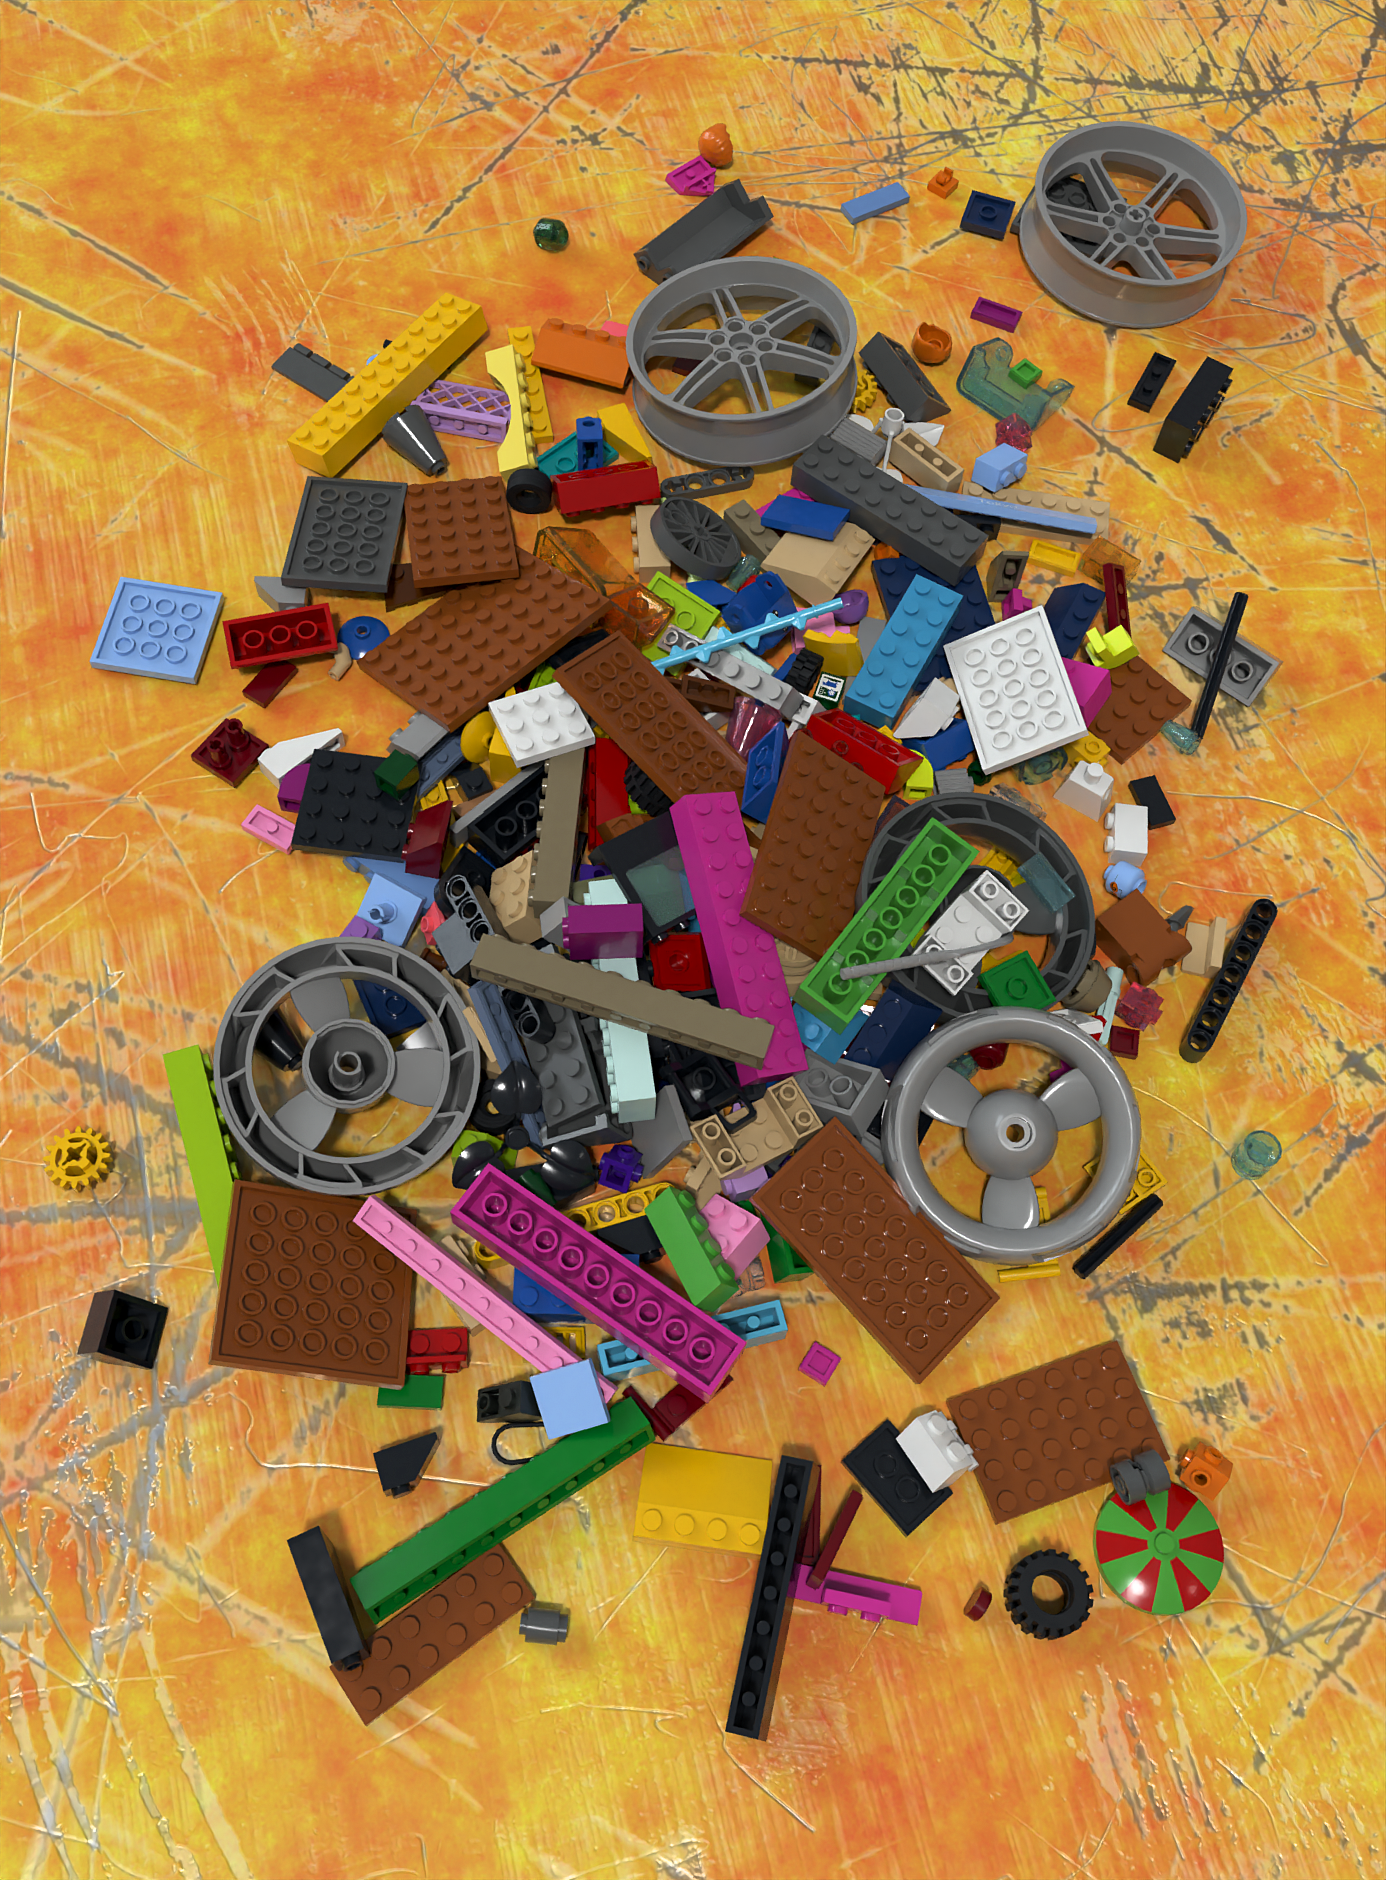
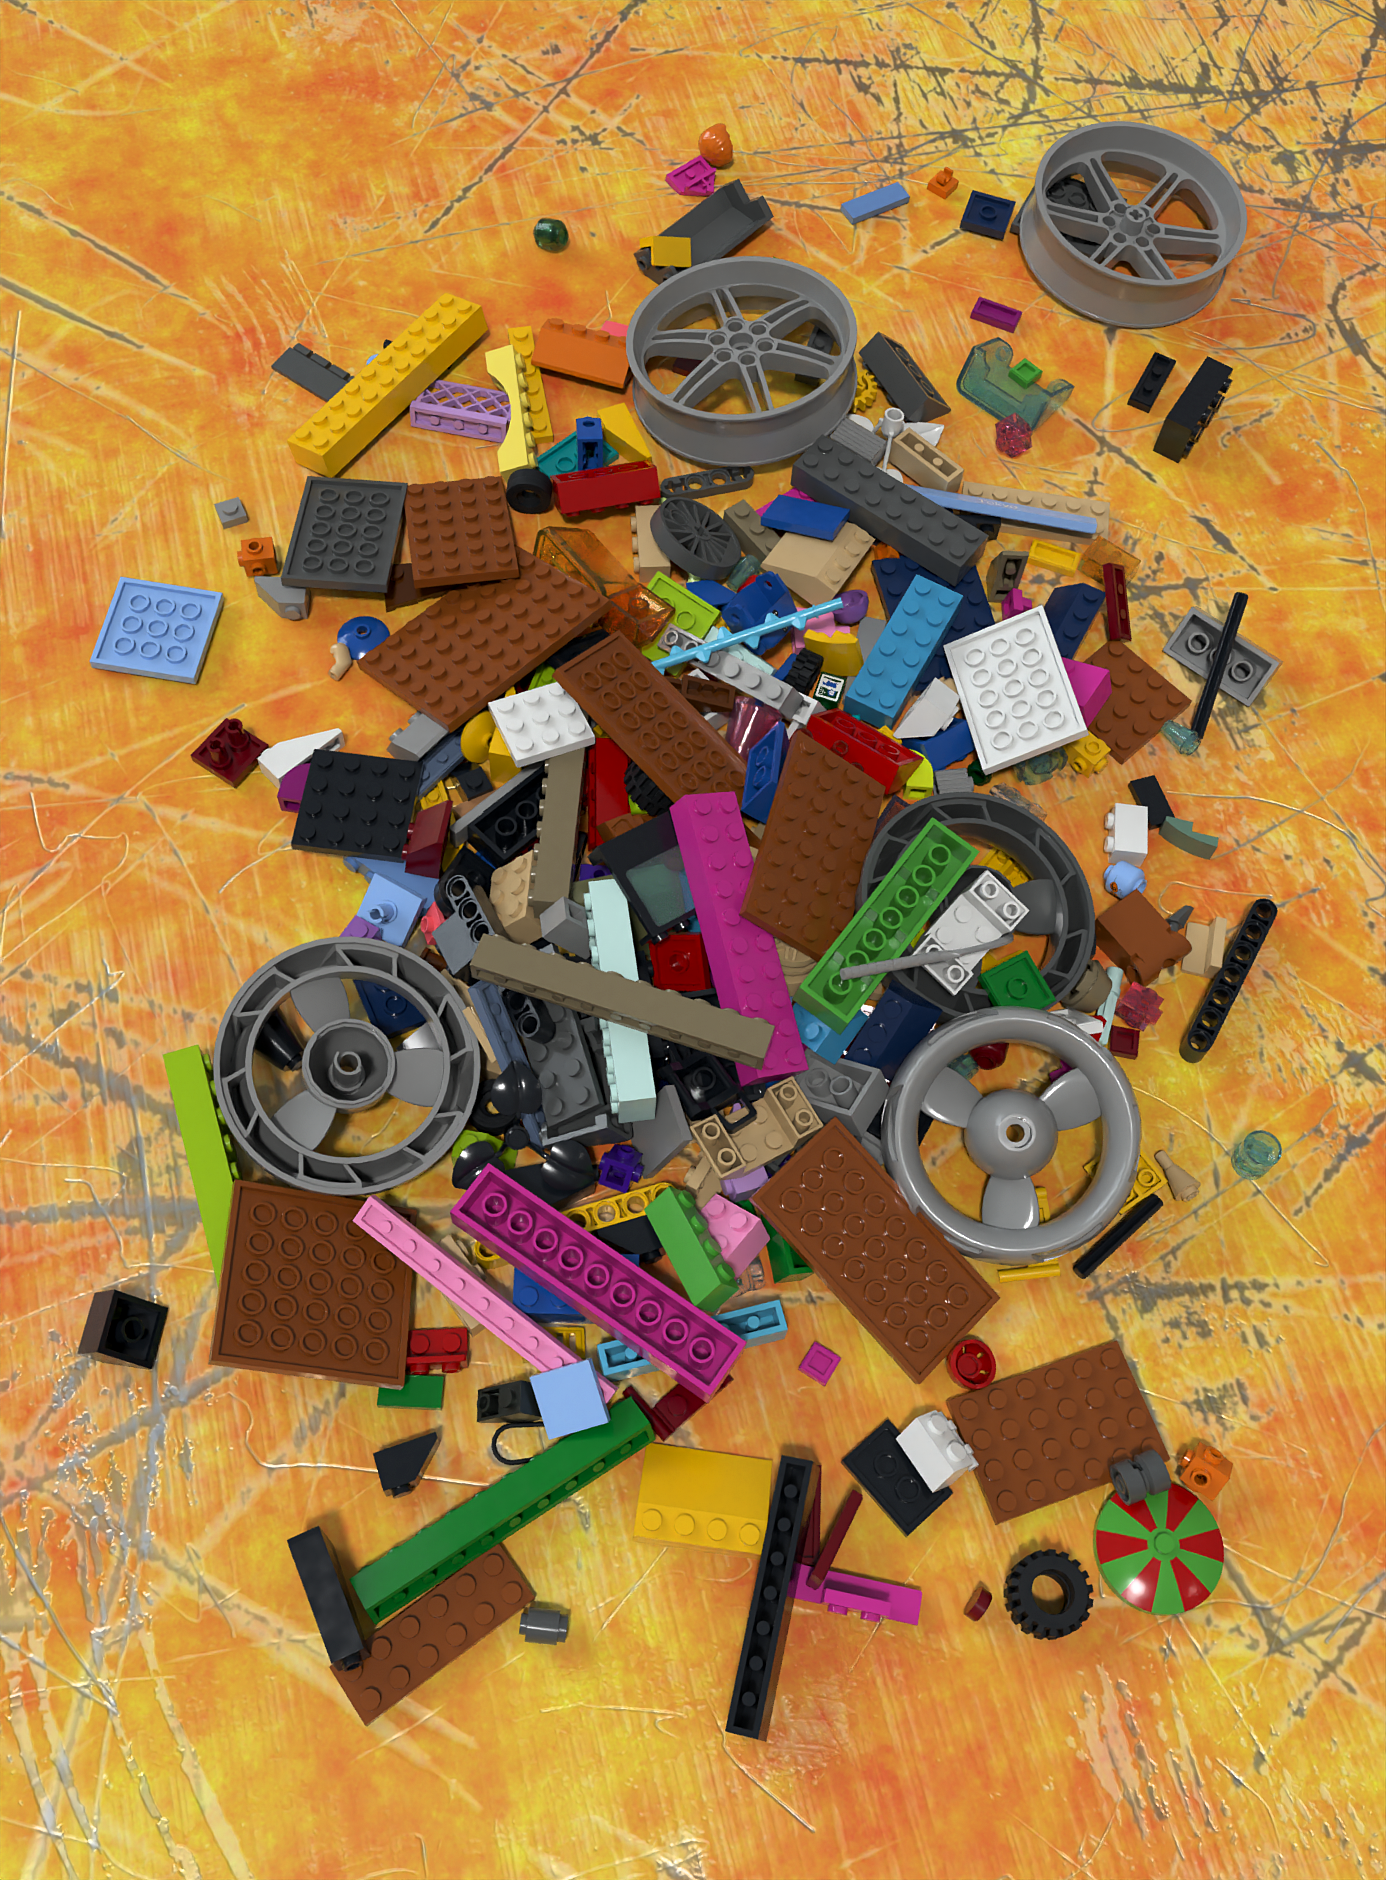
yellow gear [43,1126,113,1193] -> none
red slope [222,603,338,669] -> none
bright pink plate [241,804,295,855] -> none
dark red tile [242,660,298,709] -> none
dark green brick [374,749,420,801] -> none
dark grey cone [382,404,447,476] -> none
dark green cone [515,1168,558,1207] -> none
magenta brick [562,903,643,960] -> none
orange hair [911,322,952,364] -> none
light blue brick [971,443,1028,492] -> none
clear light blue tile [1017,852,1076,914] -> none
white torso [1053,760,1114,822] -> none
neon yellow brick [1085,625,1140,669] -> none
none -> light grey plate [214,497,248,529]
none -> orange brick [237,537,278,577]
none -> yellow panel [639,236,691,268]
none -> red helmet [947,1339,996,1390]
none -> tan cone [1155,1150,1201,1202]
none -> sand green slope [1158,816,1219,860]

